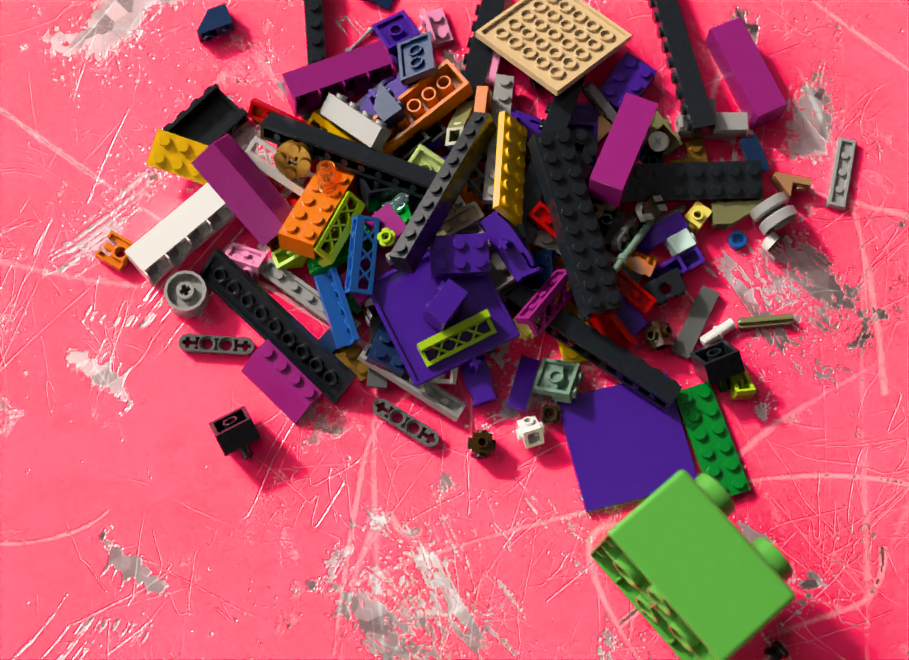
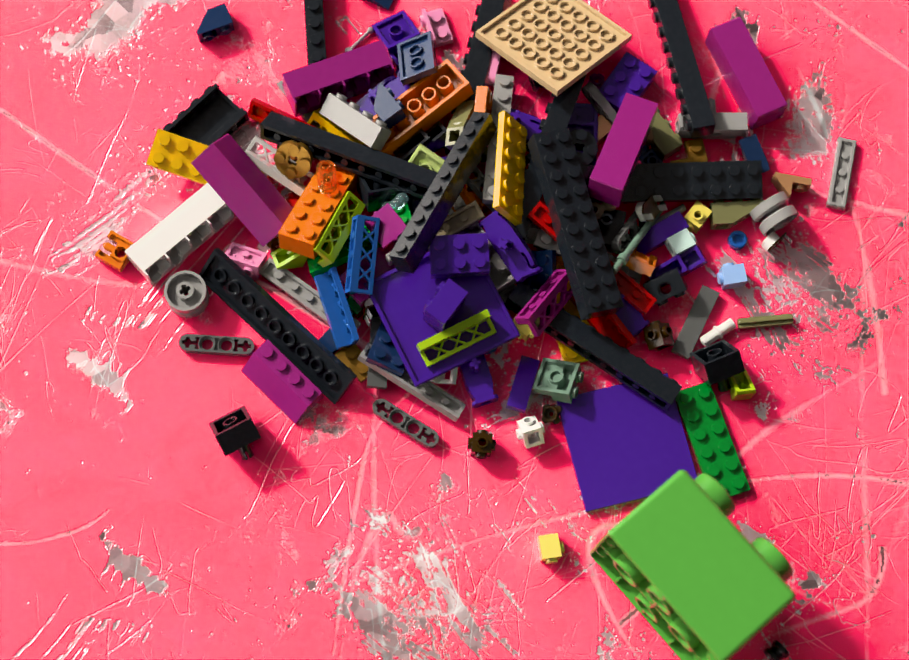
lime plate [377,228,396,247] -> none
white piece [648,124,677,152] -> none
none -> light yellow brick [537,533,564,564]
none -> magenta plate [588,73,605,90]
none -> light blue brick [717,262,748,290]

